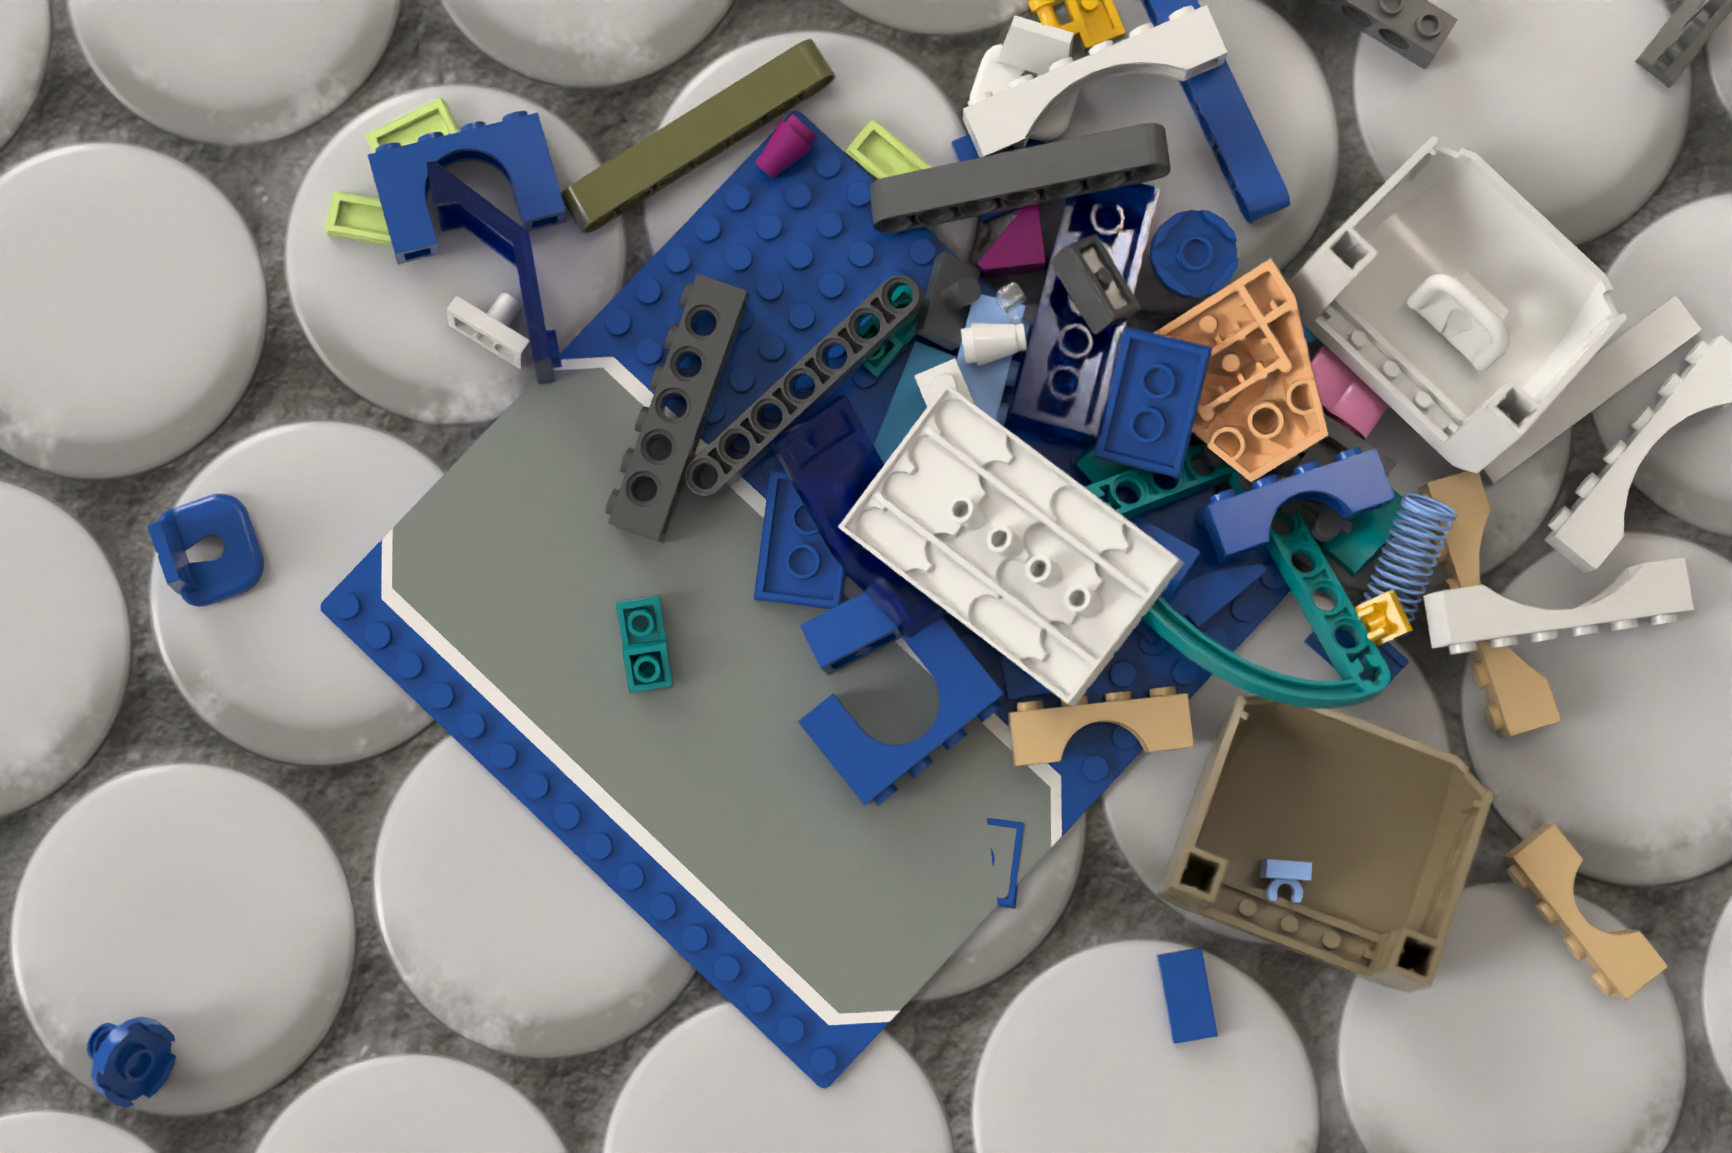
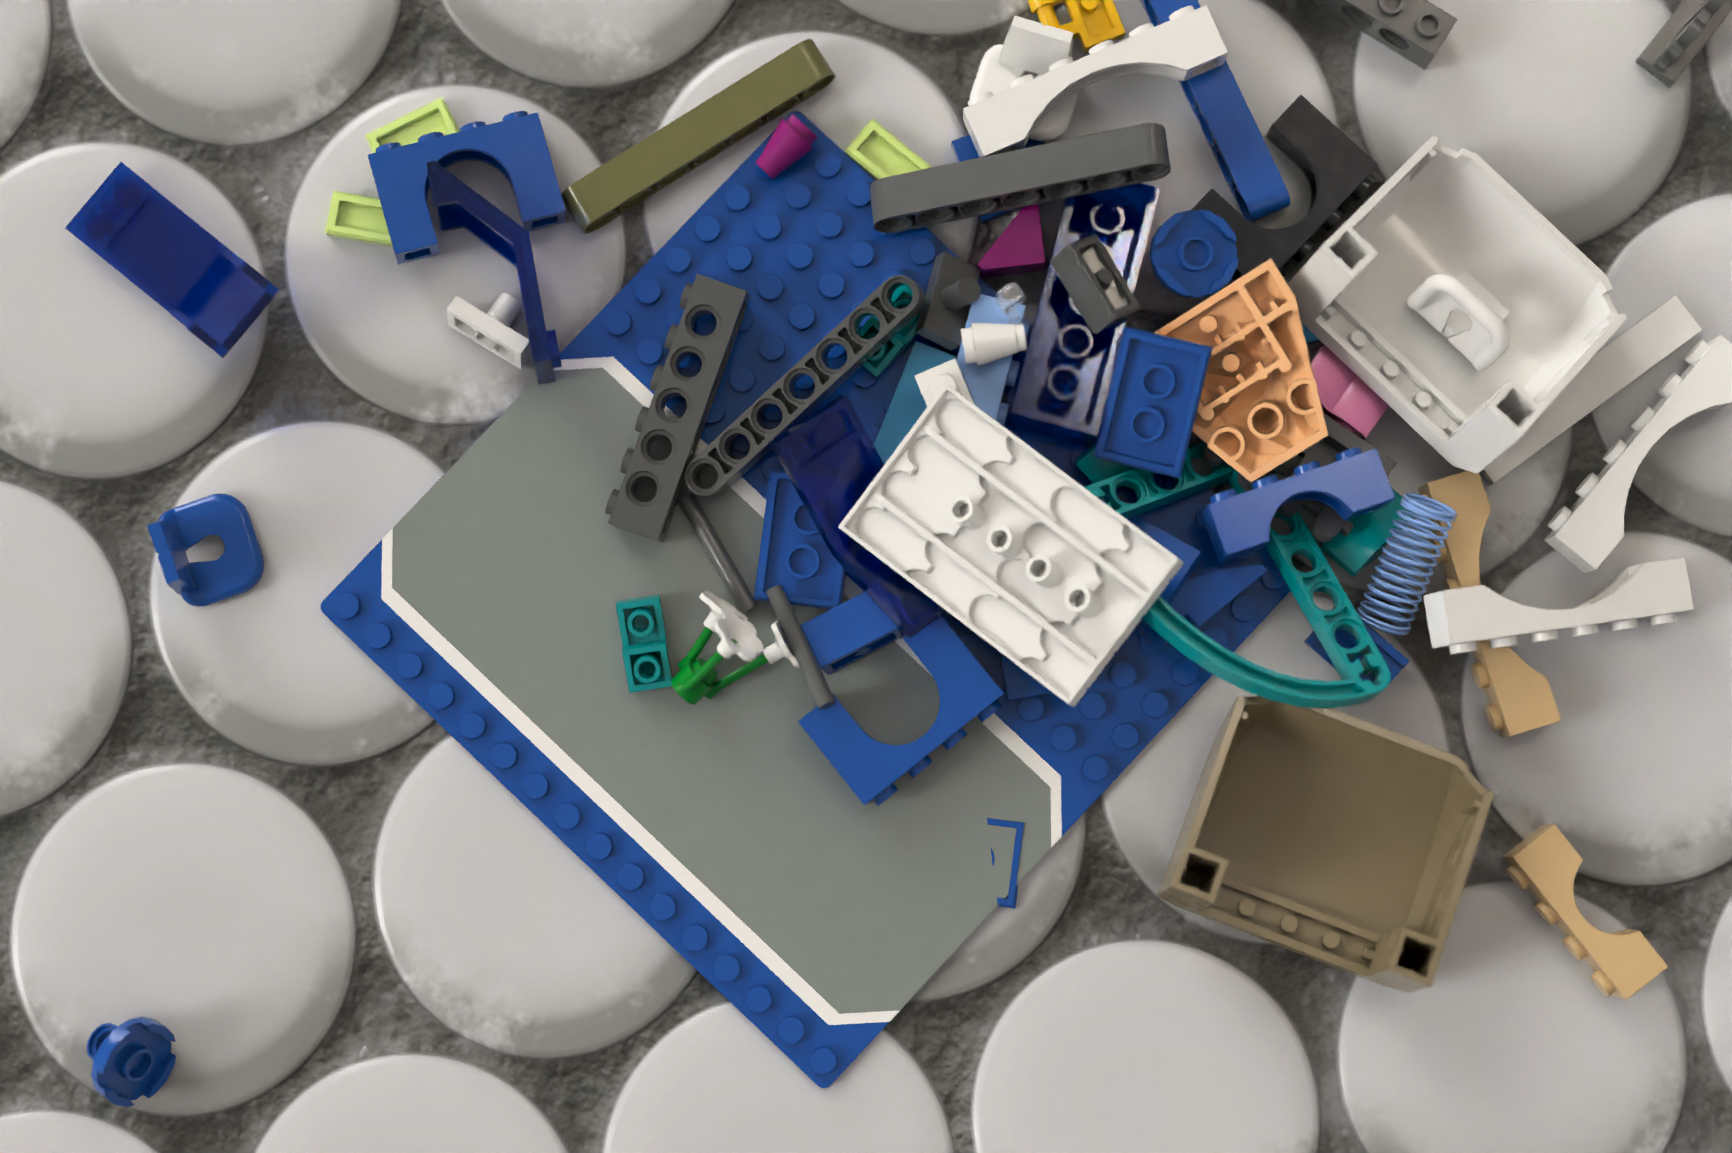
tan arch [1008,686,1194,767] -> none
blue tile [1157,947,1218,1044] -> none
light blue tile [1260,859,1312,903] -> none
yellow tile [1354,590,1413,647] -> none
none -> clear blue windscreen [65,162,280,358]
none -> plant [671,590,800,705]
none -> dark grey bar [678,492,758,614]
none -> dark grey bar [766,585,836,710]
none -> black arch [1192,95,1378,281]

